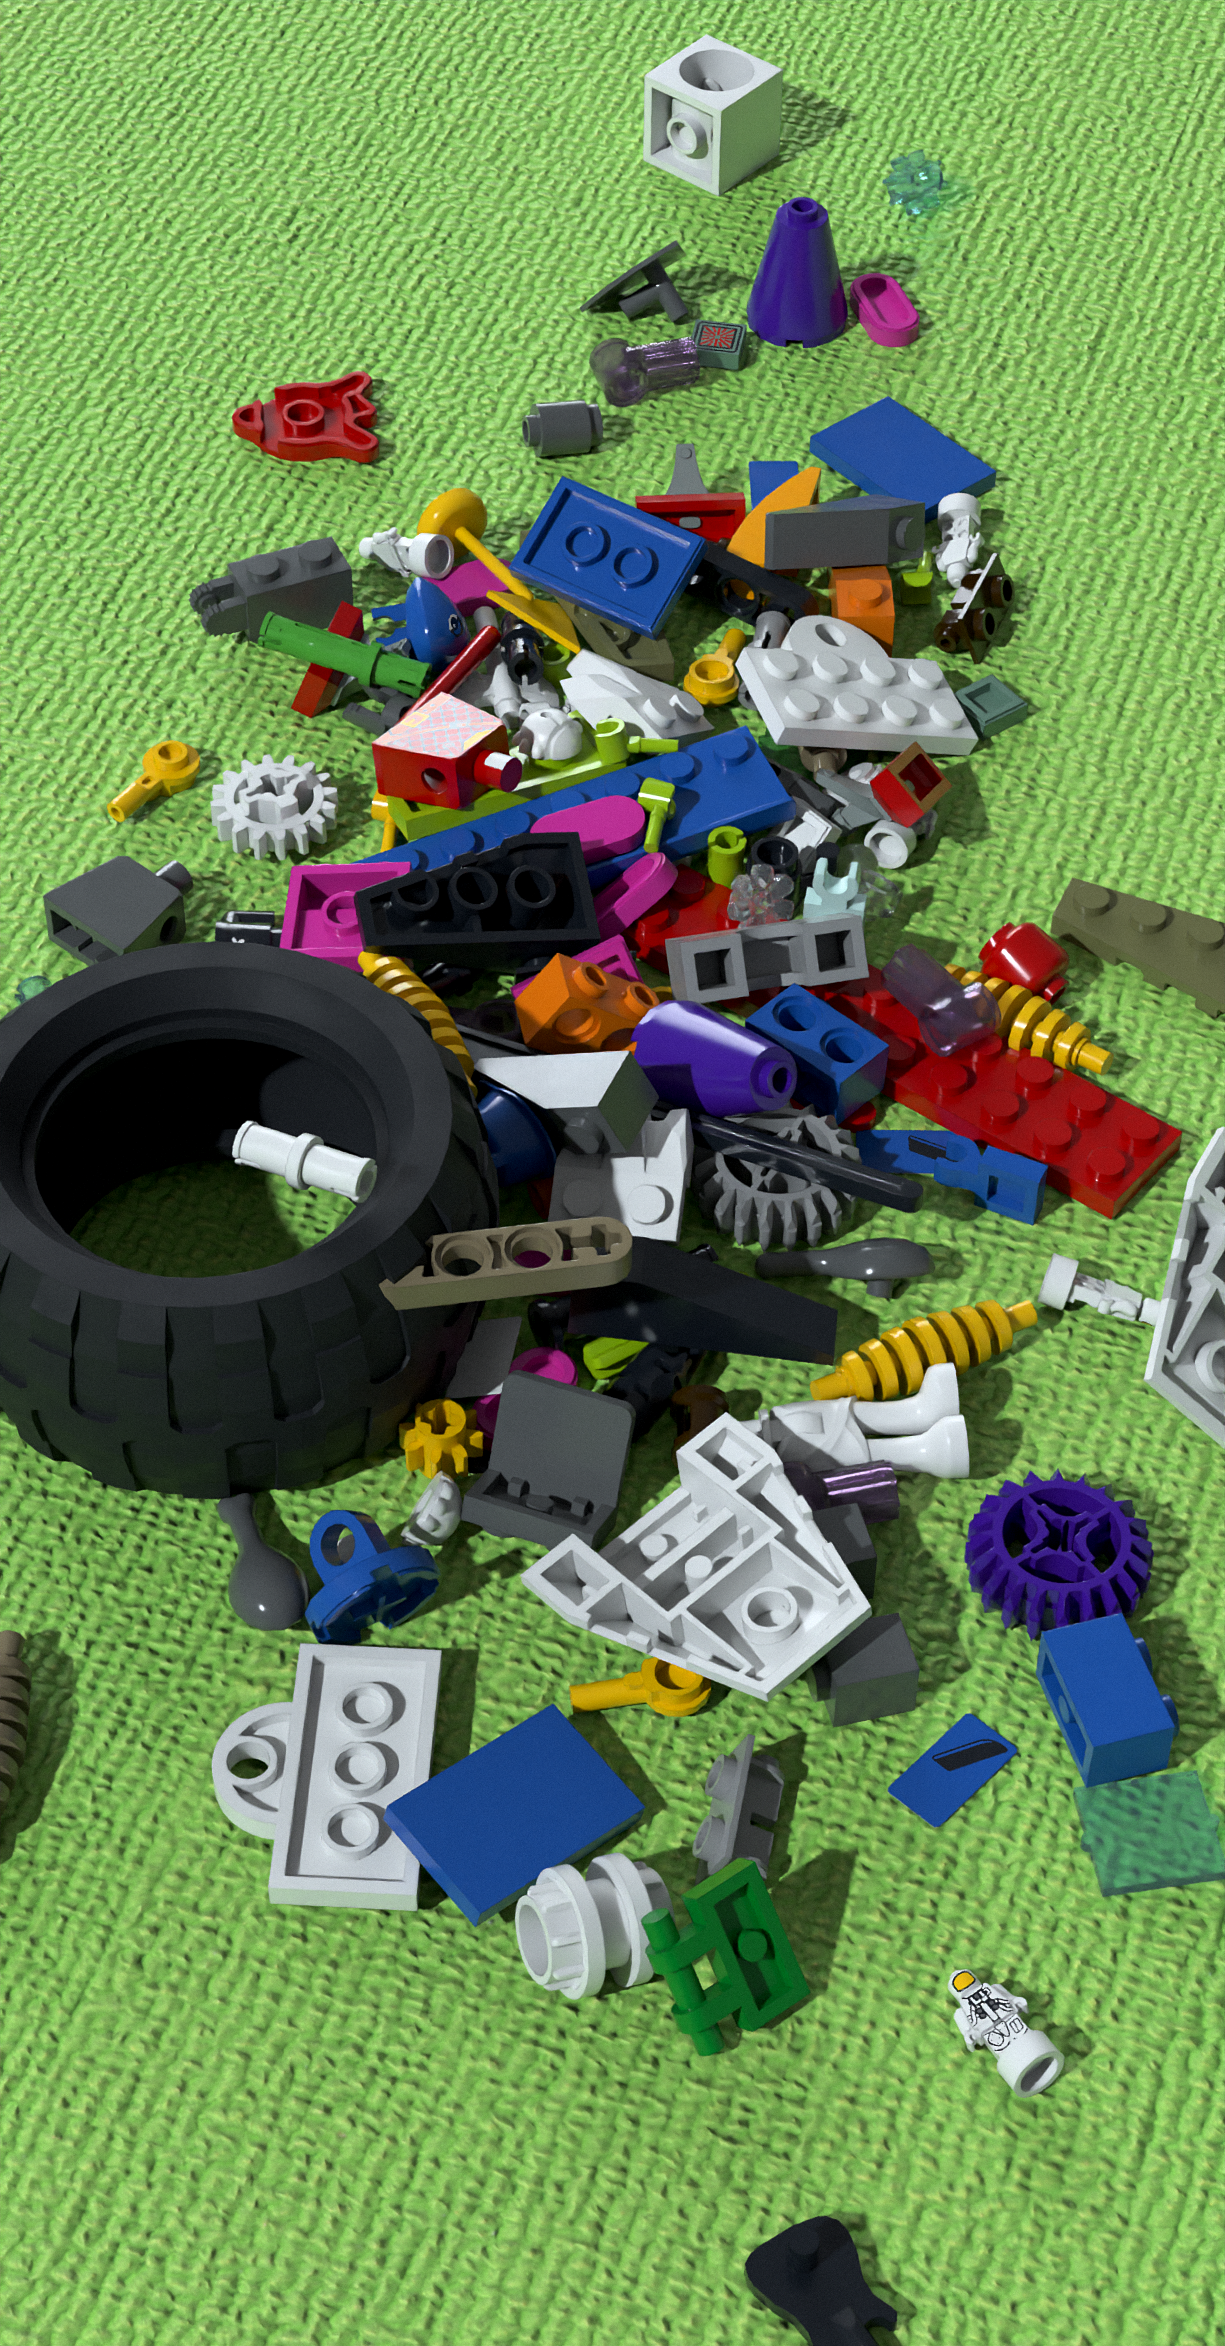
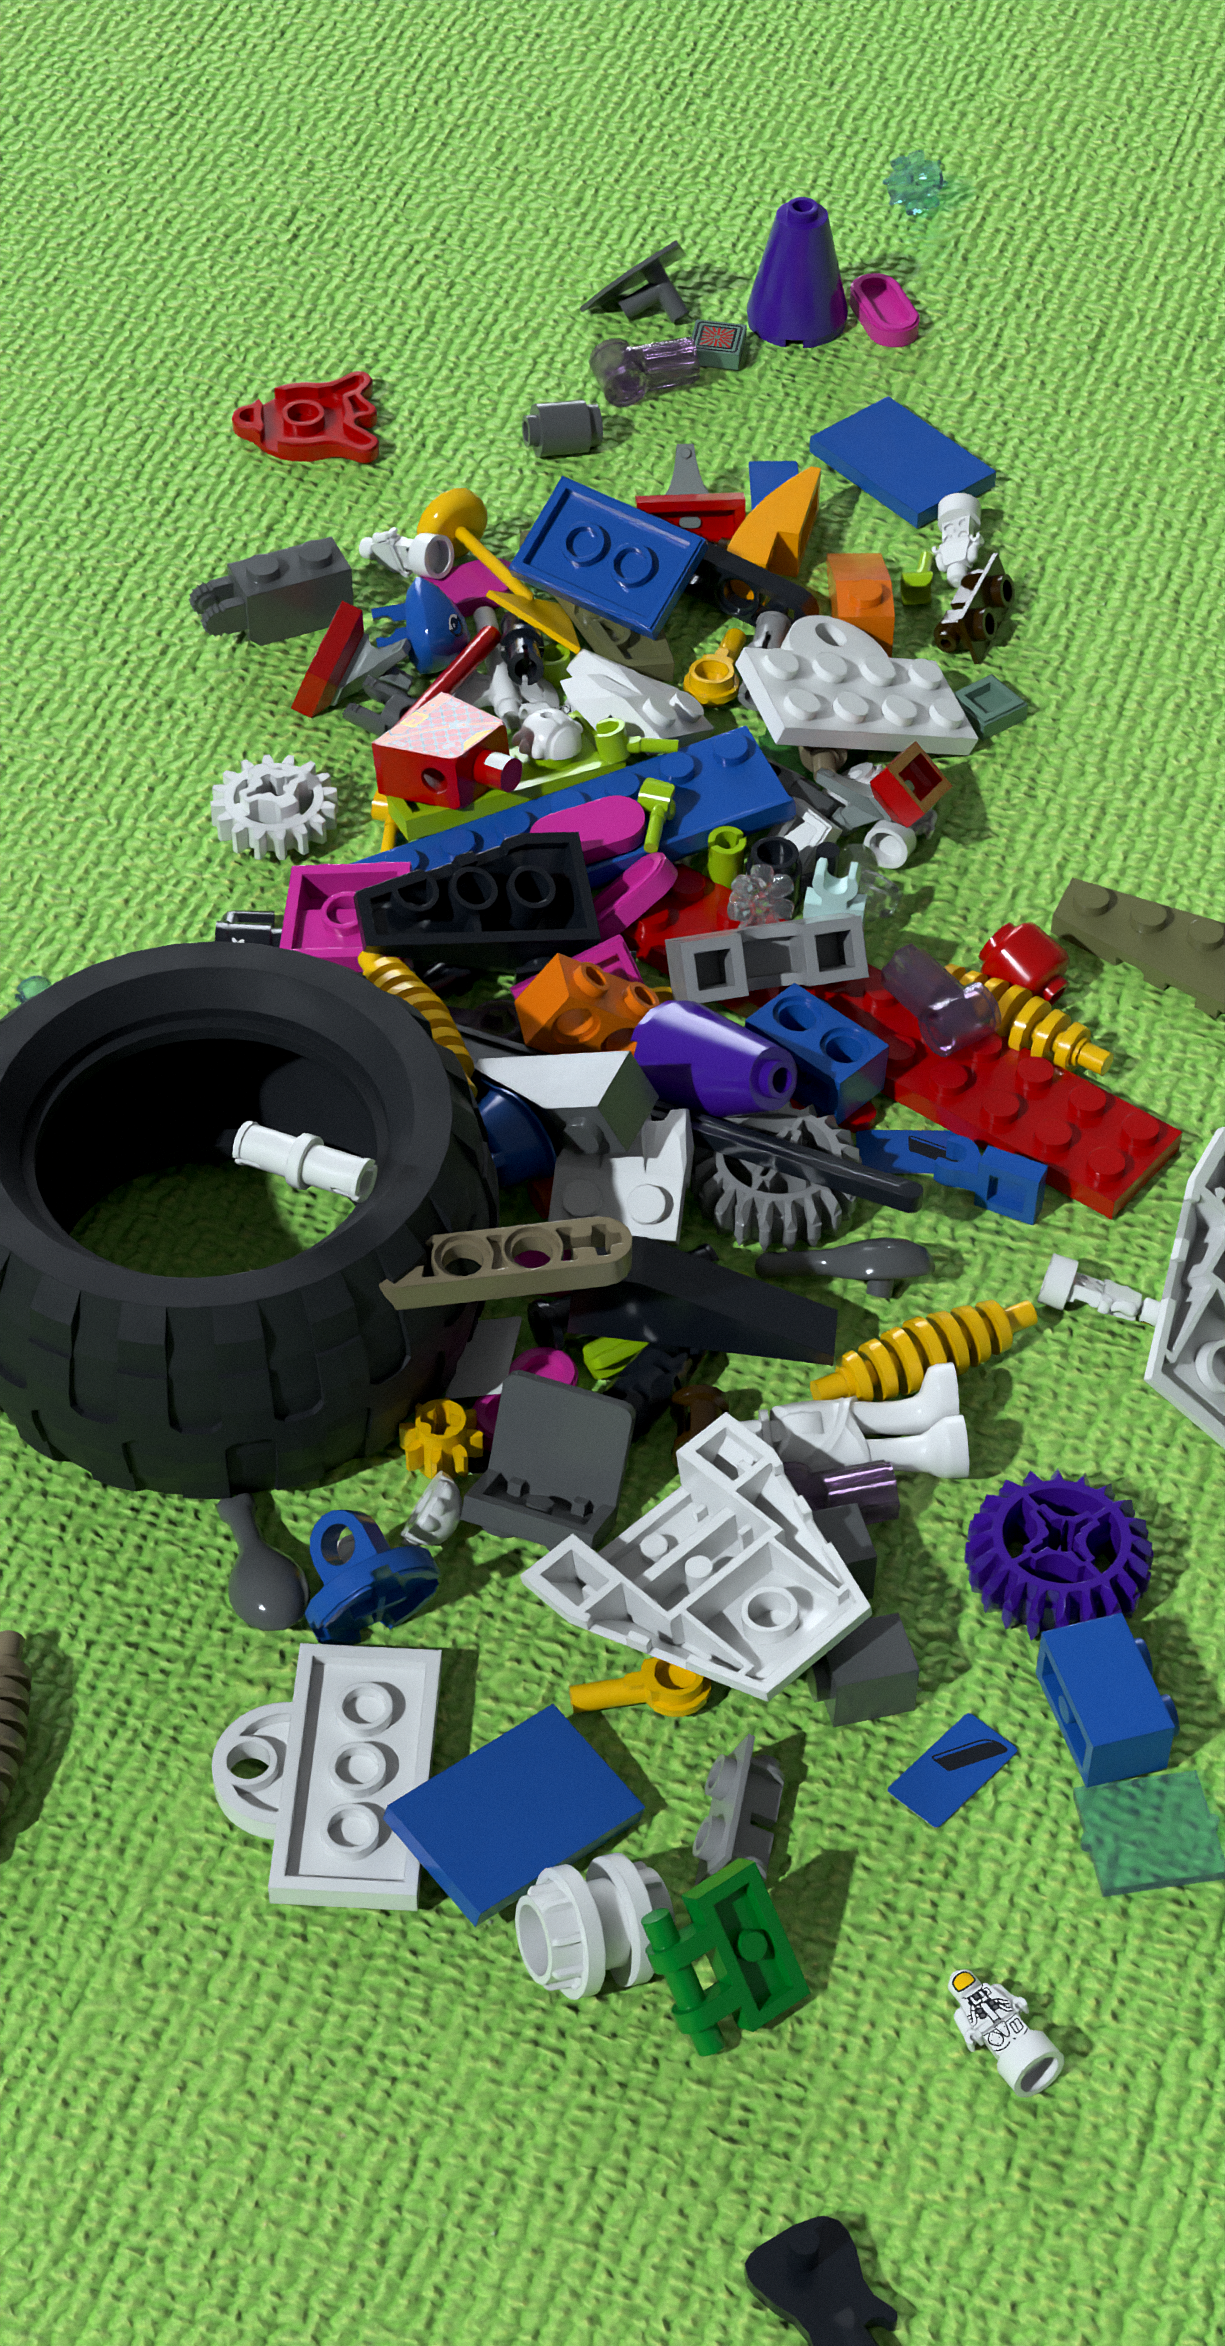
dark grey torso [43,856,193,966] -> none
yellow plate [107,740,200,822] -> none
bright green pin [258,611,432,699] -> none
white brick [643,34,783,196] -> none
dark grey slope [764,494,925,570] -> none

